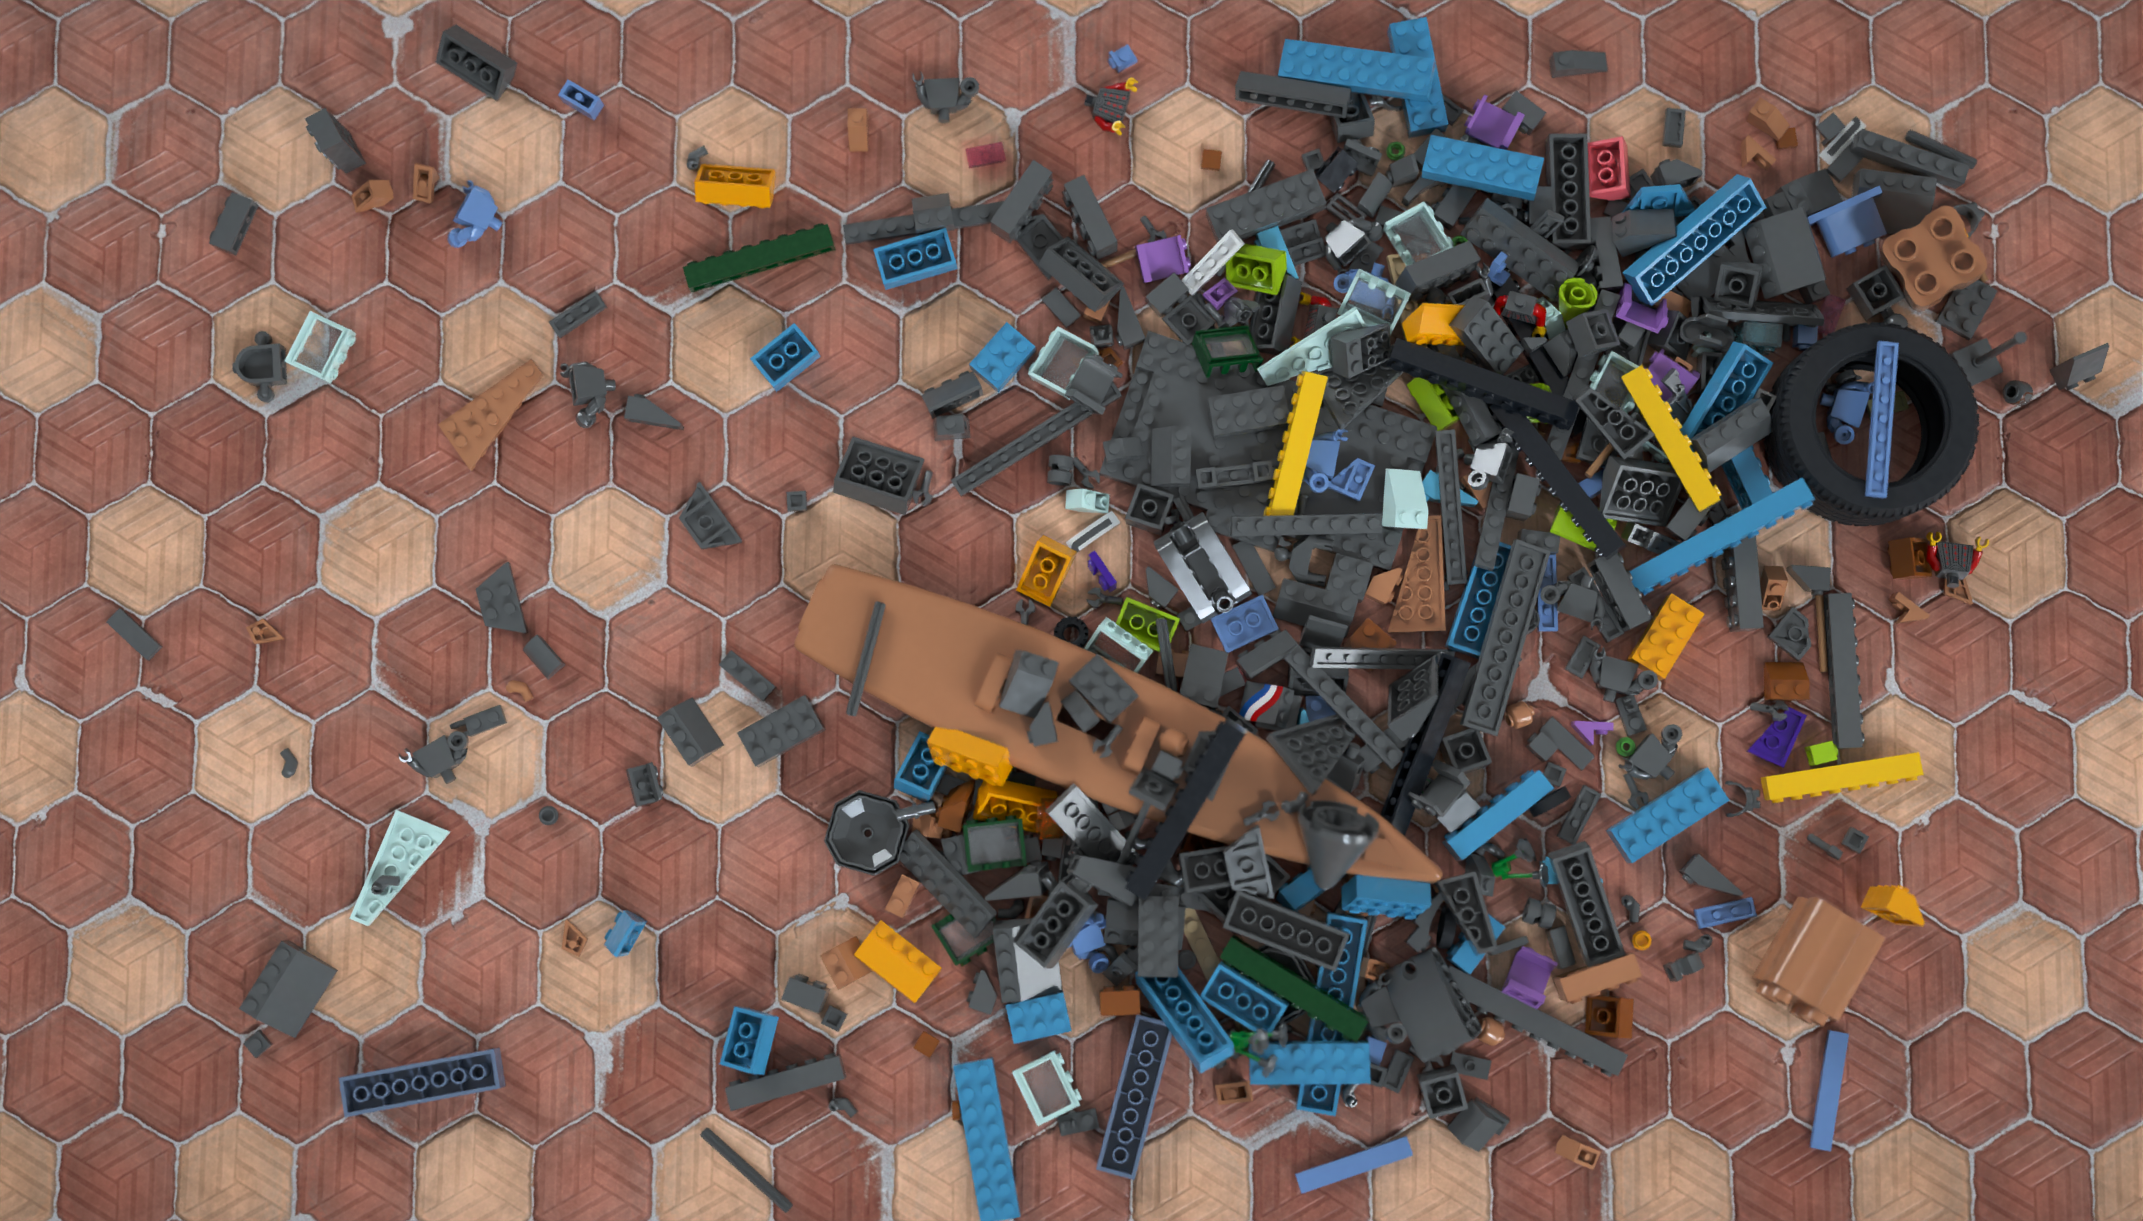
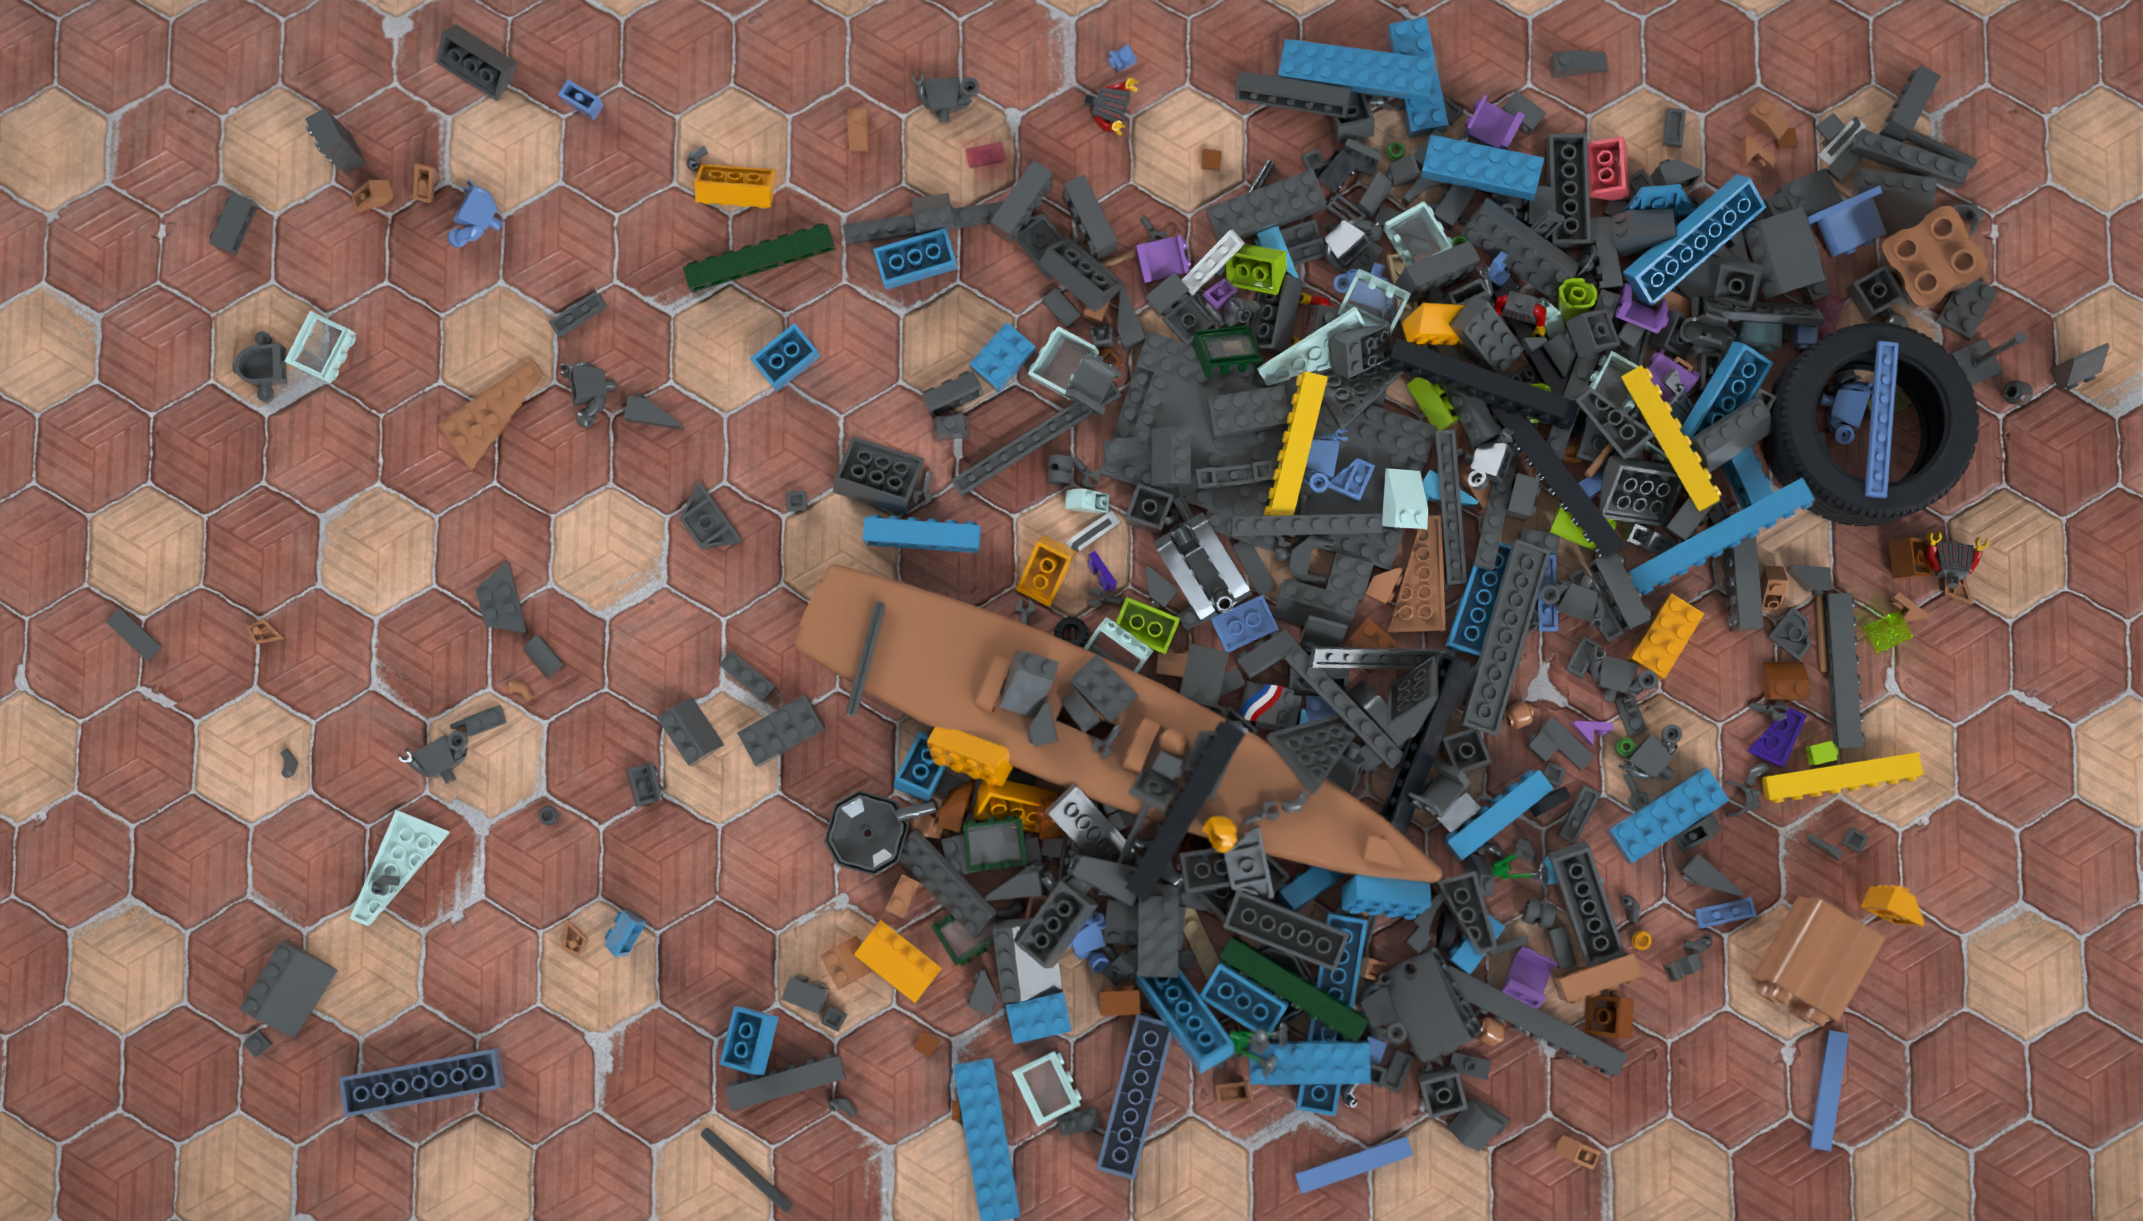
dark grey axle [1156,618,1177,692] -> none
dark grey cone [1298,800,1379,890] -> none
none -> dark azure brick [863,515,982,553]
none -> light orange hair [1202,816,1237,853]
none -> dark grey slope [1348,681,1409,748]
none -> dark grey slope [1673,813,1722,852]
none -> dark grey arm [1745,763,1771,787]
none -> clear neon green bracket [1864,611,1913,654]
none -> dark grey wedge [1878,65,1940,142]

